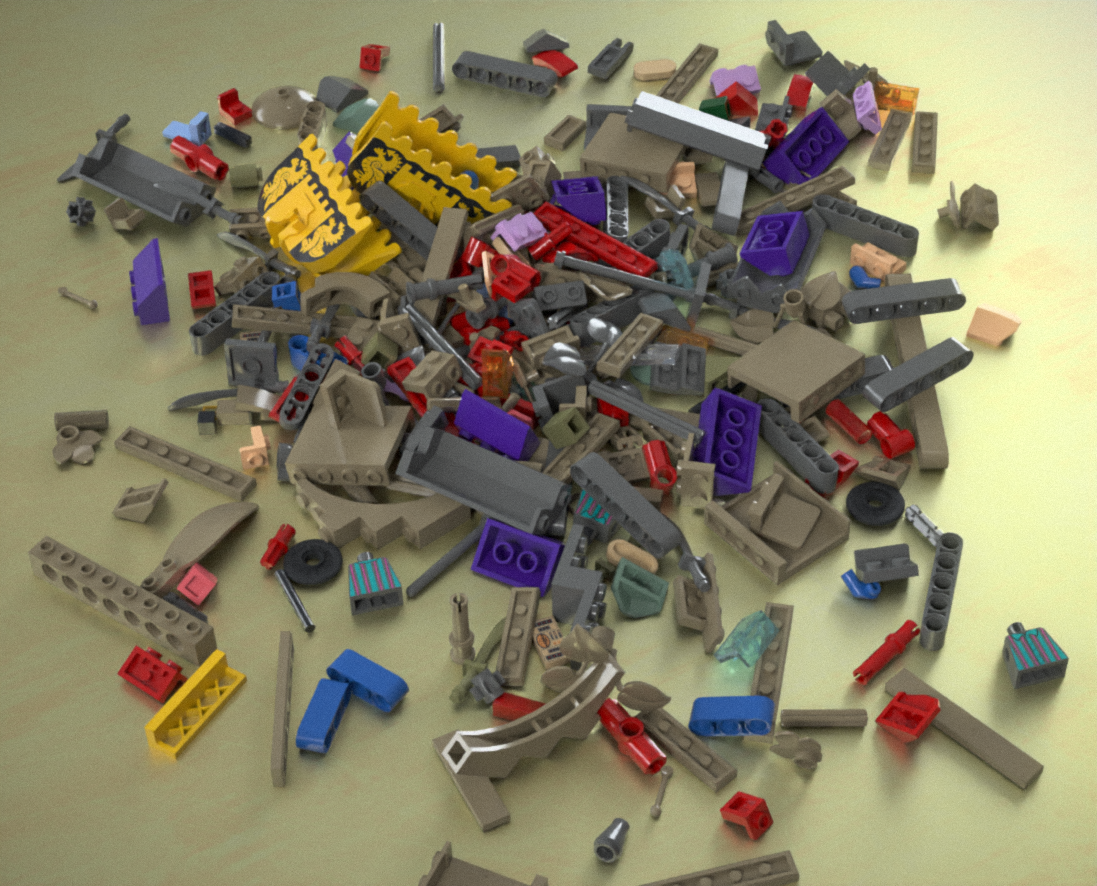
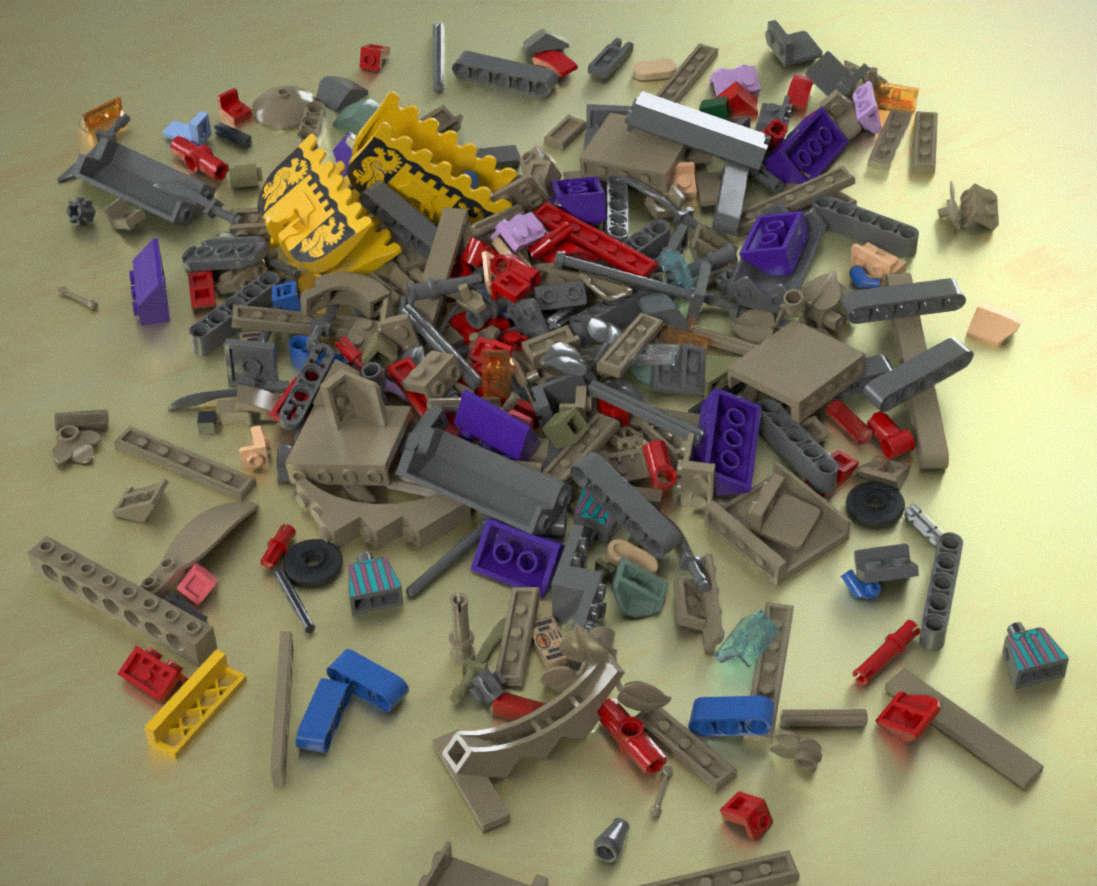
none -> clear orange slope [79,96,124,134]
none -> dark grey tile [182,236,270,271]

